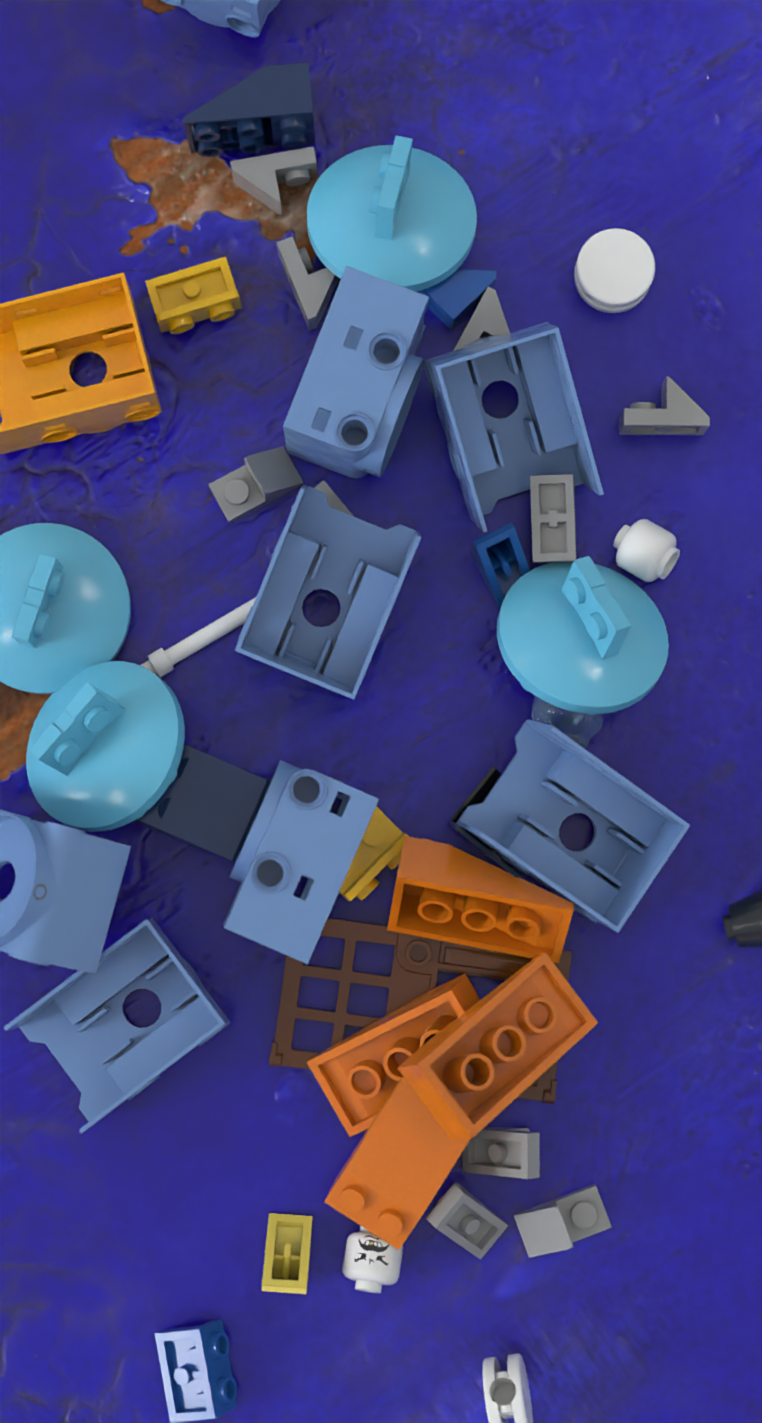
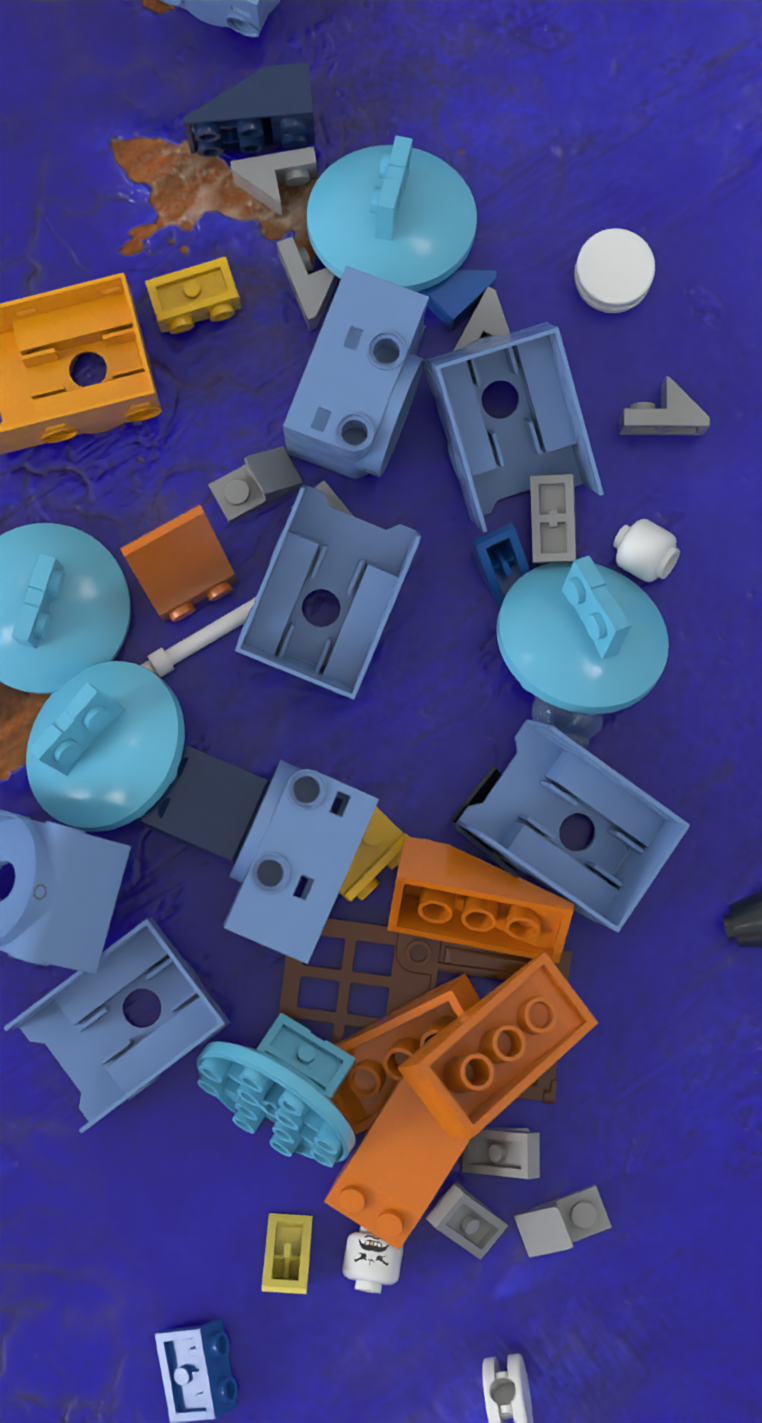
none -> orange slope [120,505,237,622]
none -> medium azure bracket [197,1013,356,1167]

